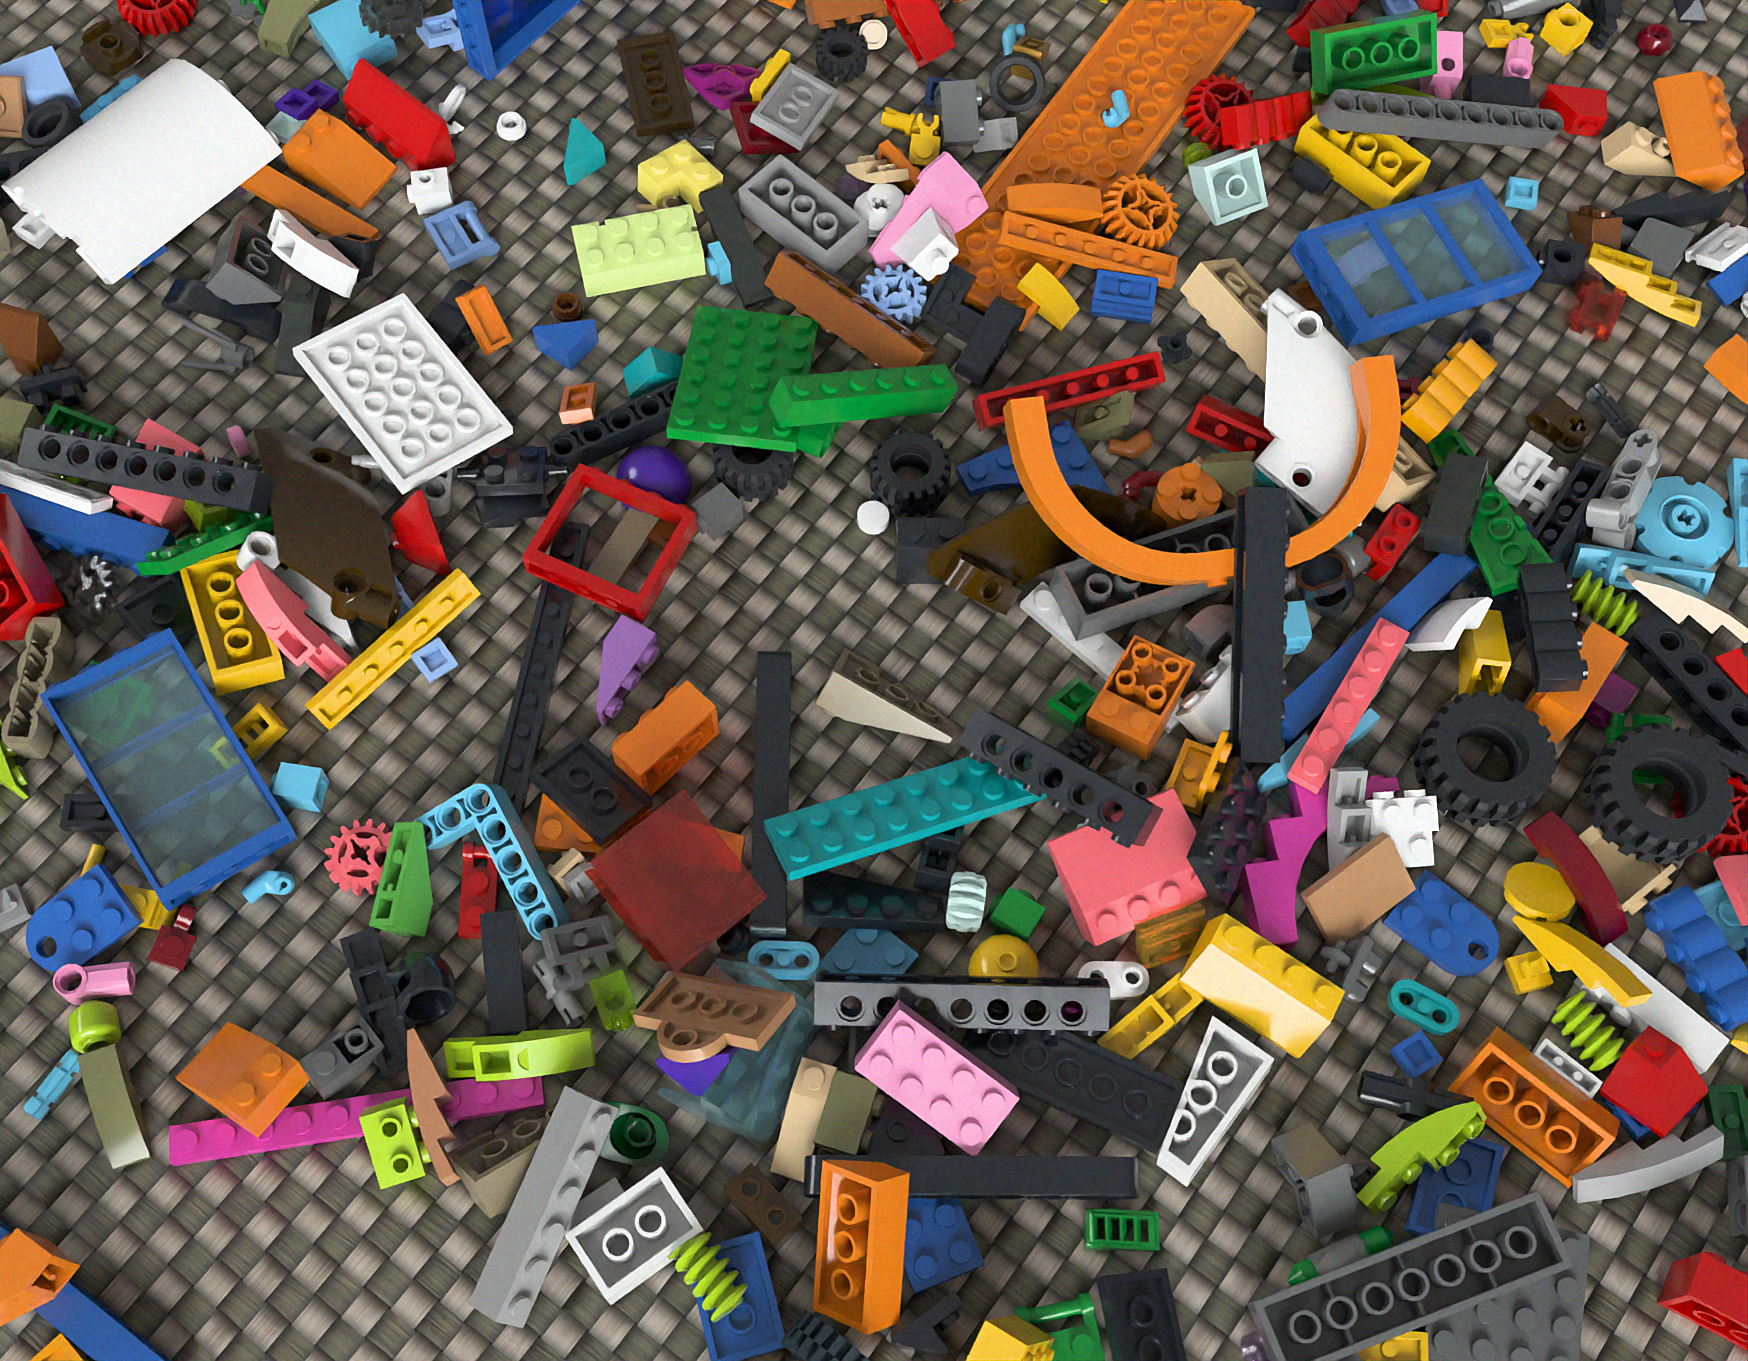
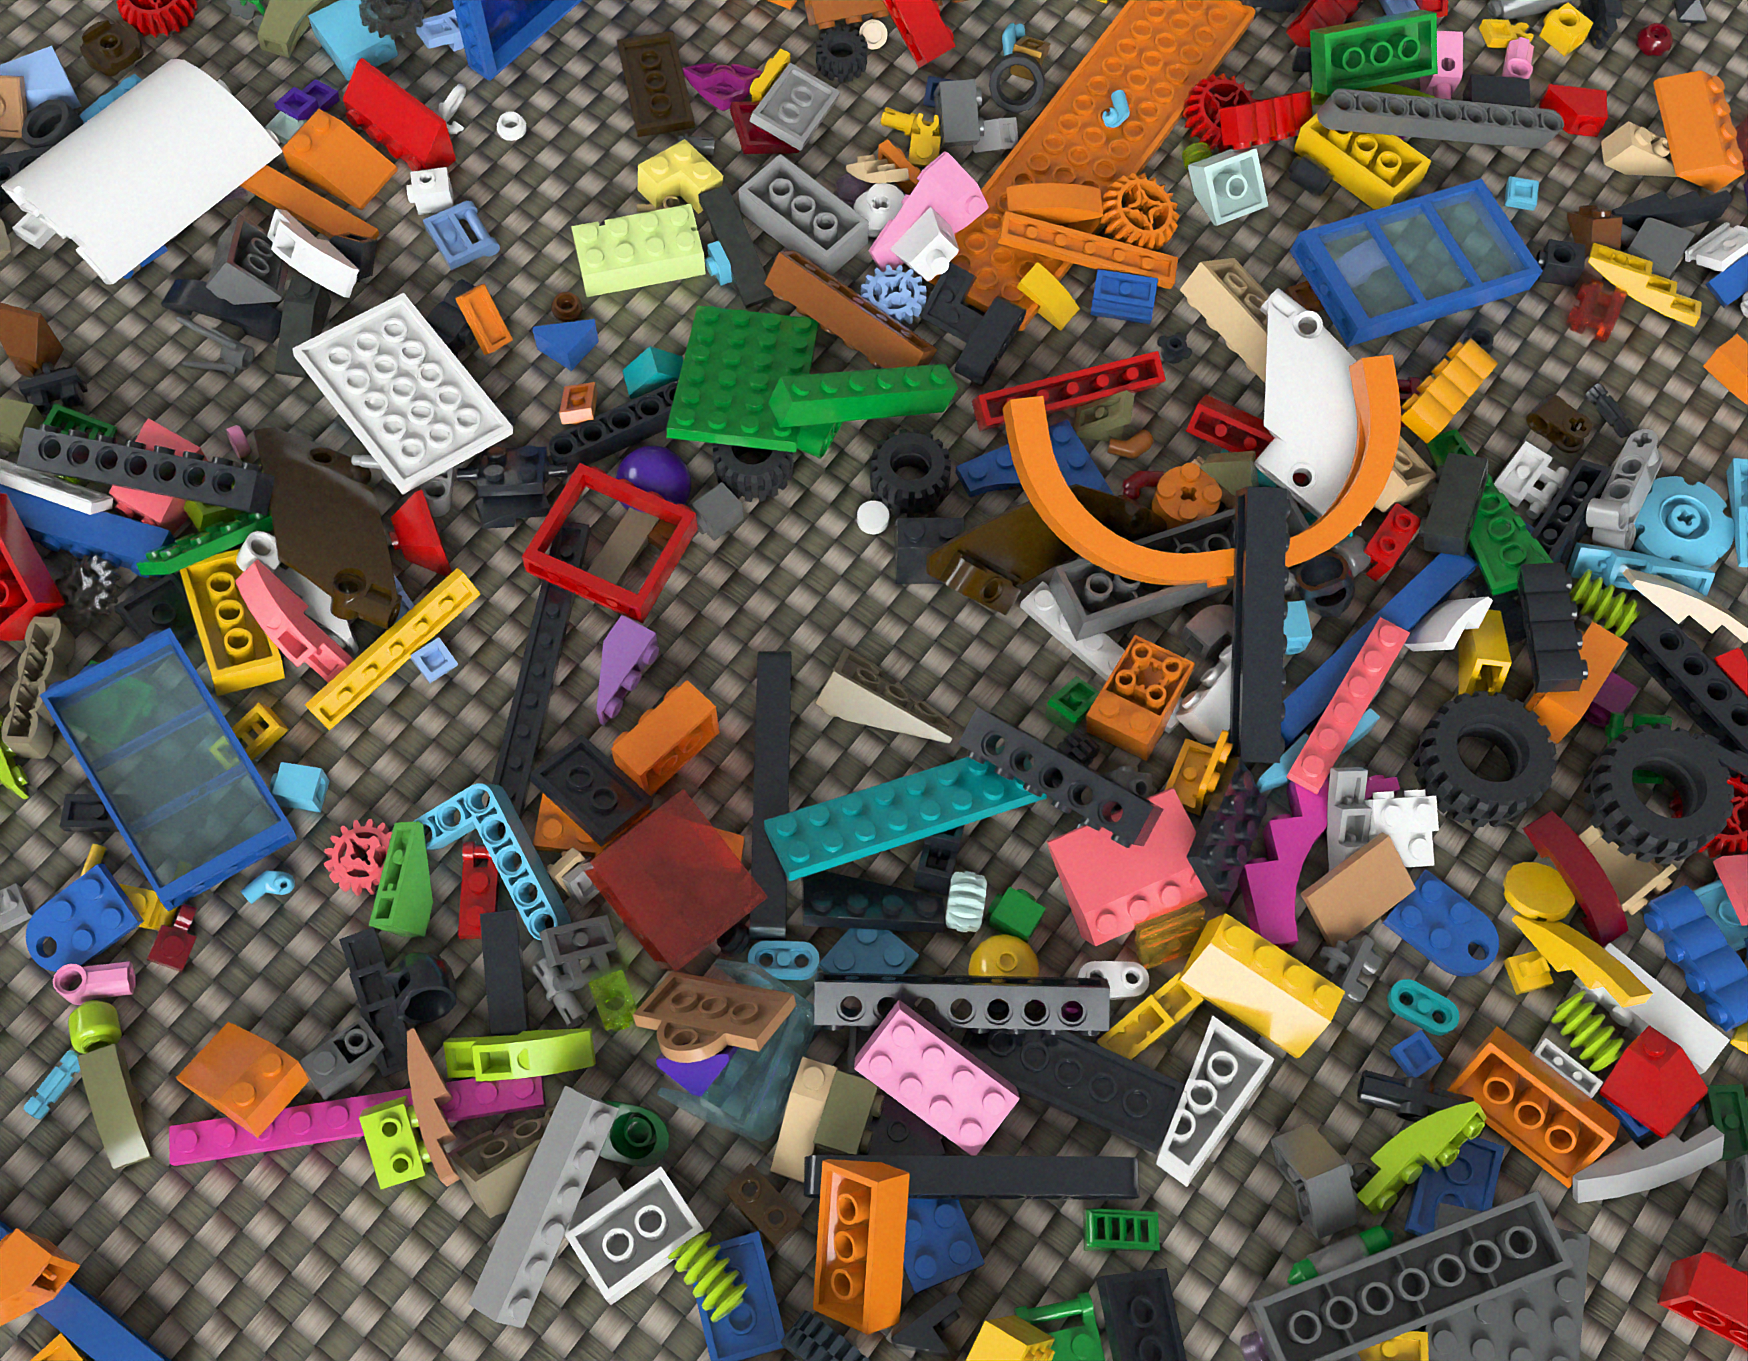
teal slope [564,118,606,185] -> none

